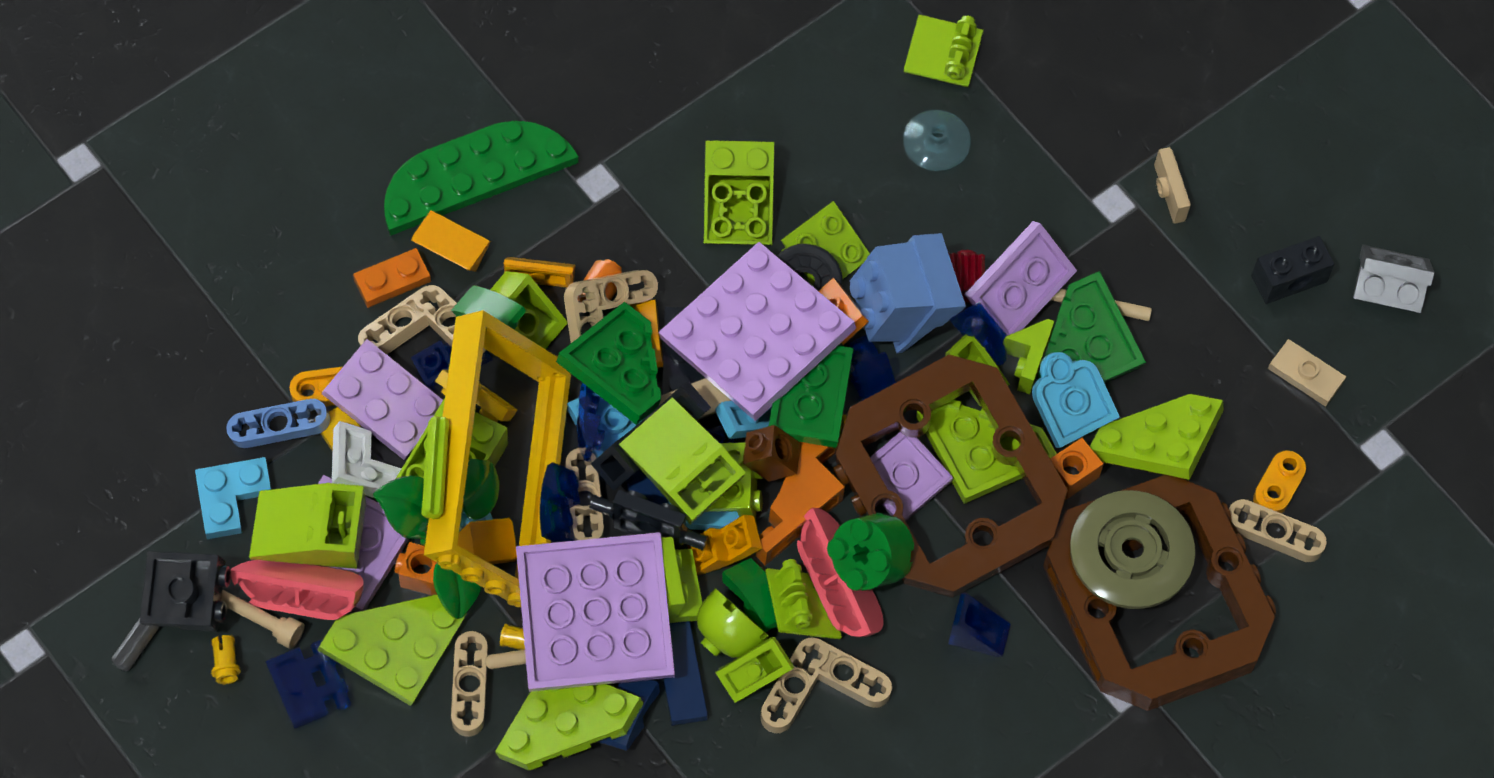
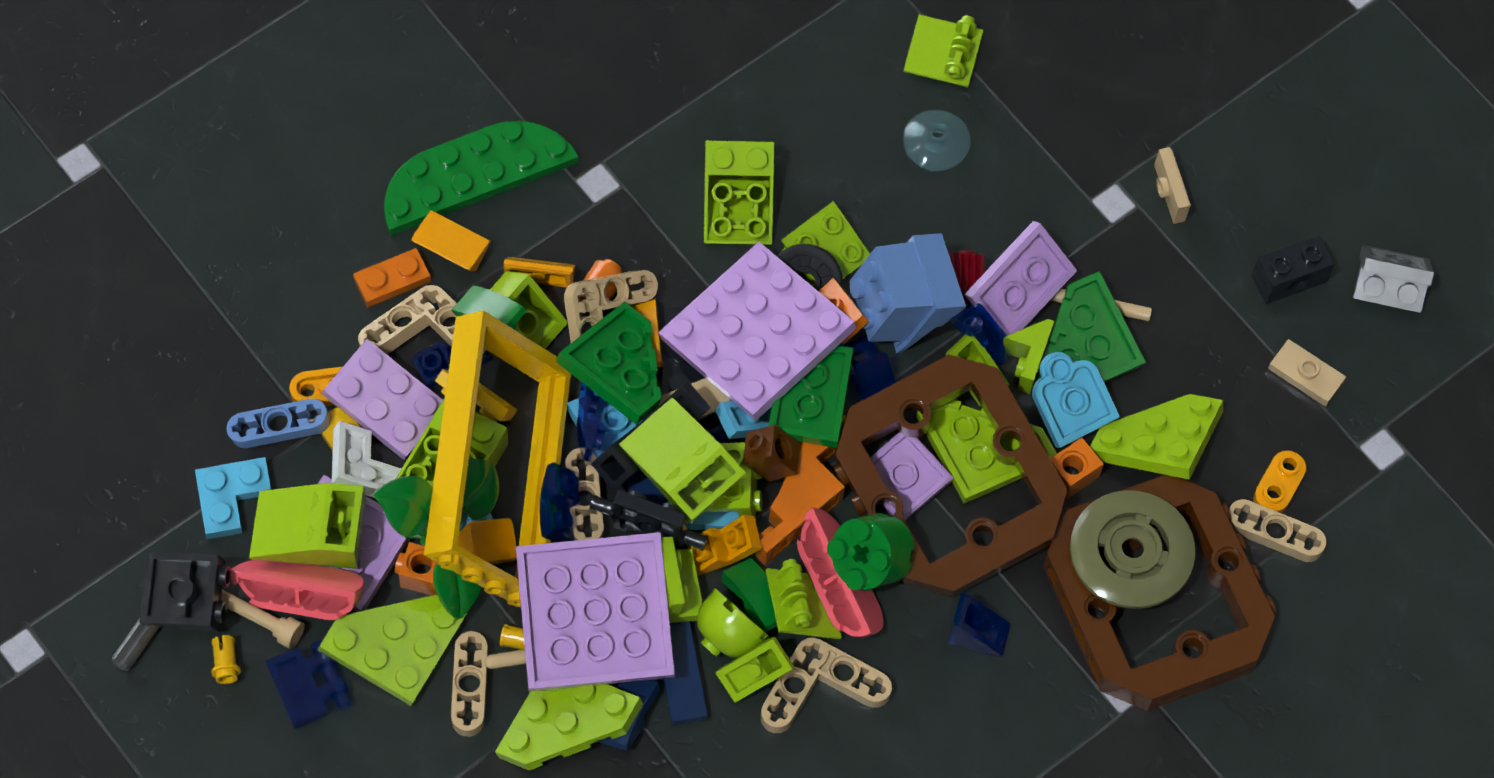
lime axle [422,416,449,519] -> none

